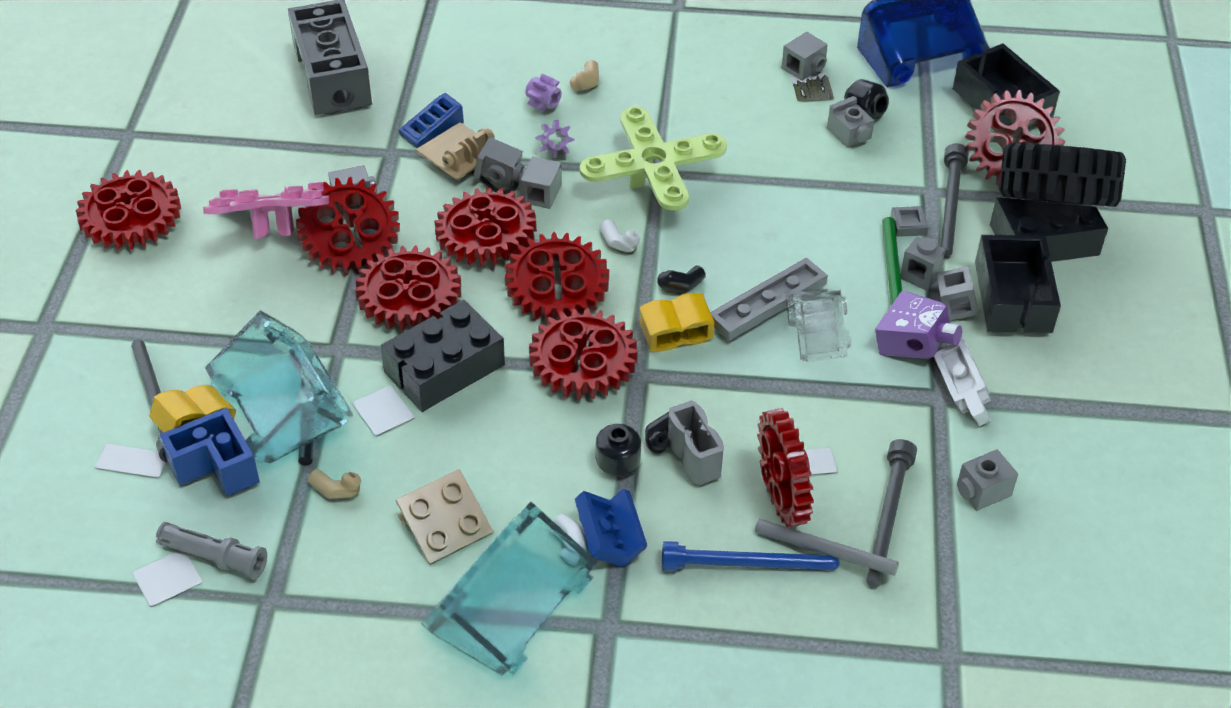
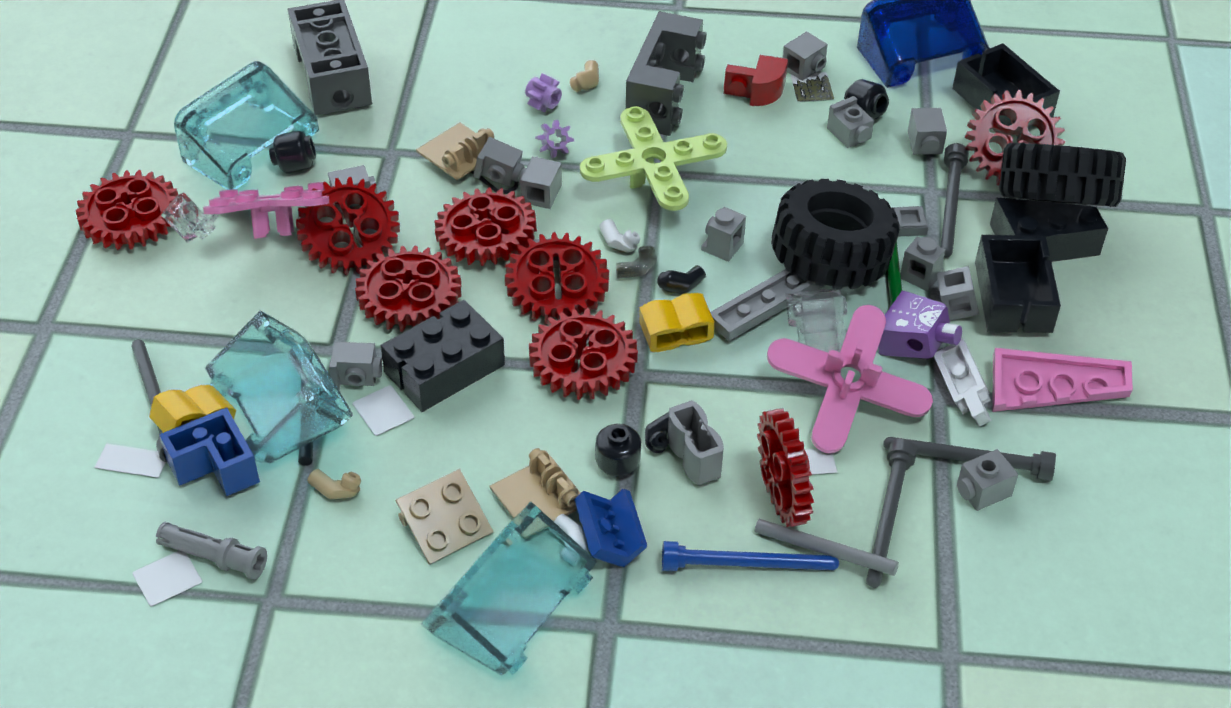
blue slope [399,93,464,148] -> none
none -> clear bracket [161,192,220,242]
none -> clear light blue windscreen [174,61,319,190]
none -> black head [269,130,316,173]
none -> light grey brick [329,342,383,390]
none -> tan hinge [490,448,581,536]
none -> clear smoke arm [616,246,657,279]
none -> dark grey plate [625,11,707,136]
none -> light grey brick [701,207,746,262]
none -> red brick [723,55,788,106]
none -> bright pink piece [767,305,933,453]
none -> black tyre [771,179,900,289]
none -> dark grey piece [883,437,1056,481]
none -> light grey brick [908,108,947,155]
none -> bright pink wing [992,348,1133,412]

